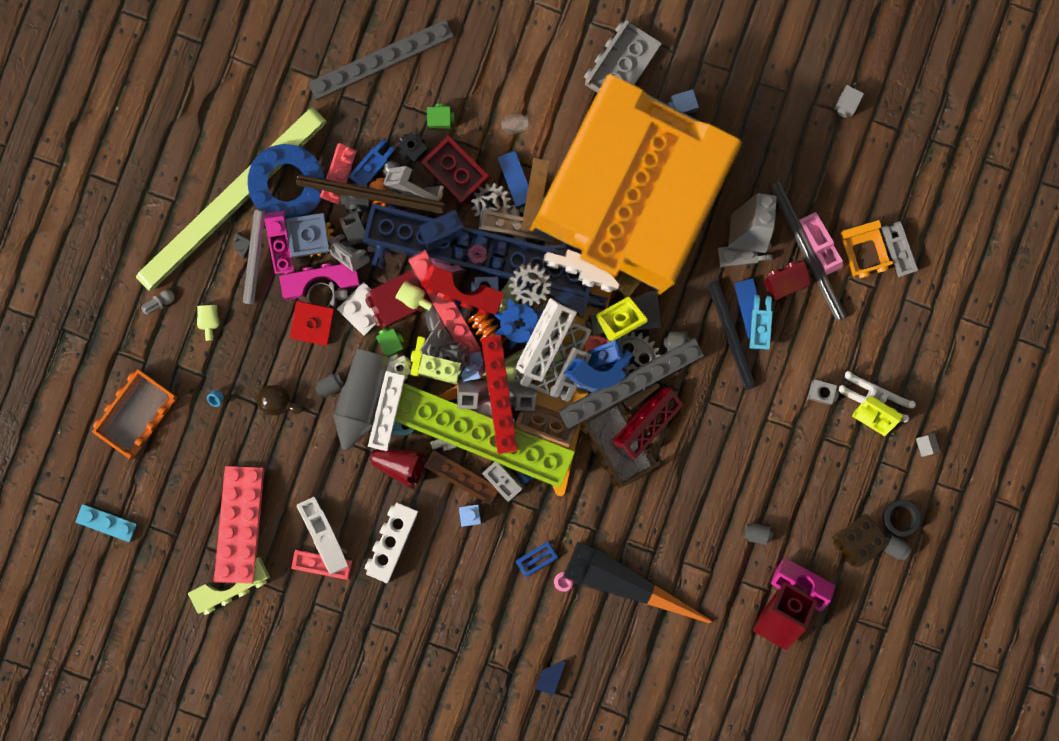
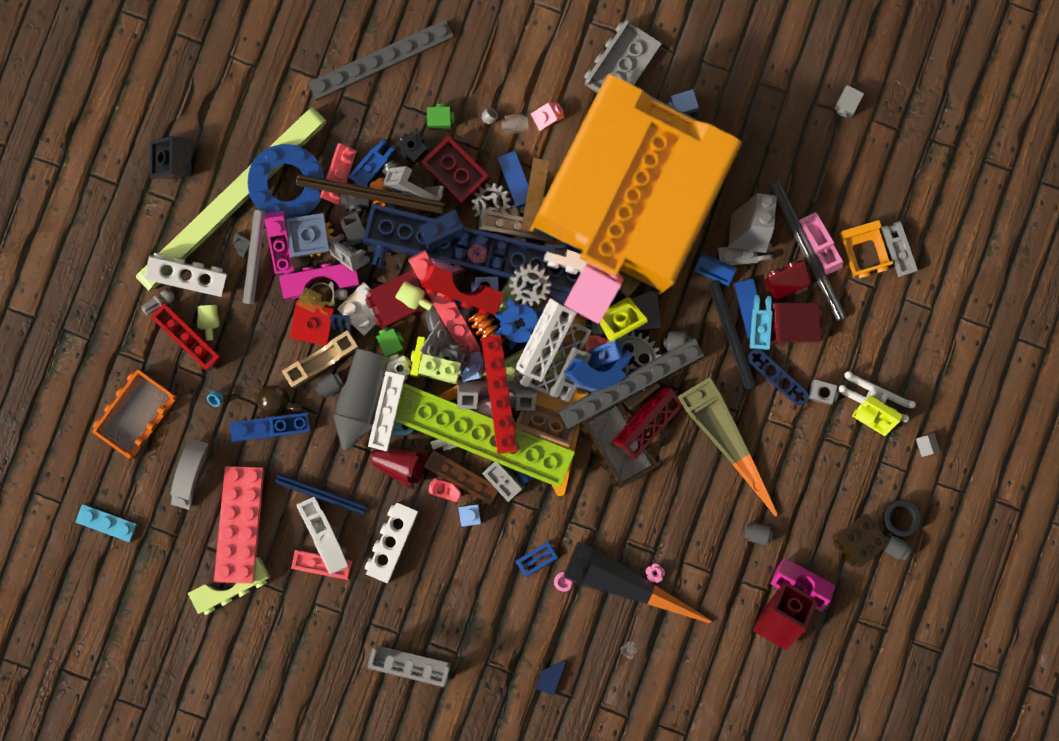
none -> white brick [144,253,227,297]
none -> black slope [150,136,192,179]
none -> red brick [151,303,223,372]
none -> light grey arch [170,438,208,510]
none -> blue slope [230,413,310,442]
none -> dark blue axle [275,474,367,515]
none -> tan arch [282,330,359,389]
none -> clear yellow plate [296,287,333,316]
none -> dark blue tile [330,314,353,333]
none -> light grey window [368,645,451,687]
none -> coral hair [429,478,461,502]
none -> light grey hinge [482,107,498,124]
none -> bright pink bracket [531,102,565,131]
none -> bright pink slope [564,263,623,324]
none -> clear hinge [621,642,638,659]
none -> bright pink plate [646,564,665,583]
none -> olive plate [678,377,778,516]
none -> blue tile [694,253,737,286]
none -> dark blue beam [747,349,808,405]
none -> dark red slope [771,303,823,345]

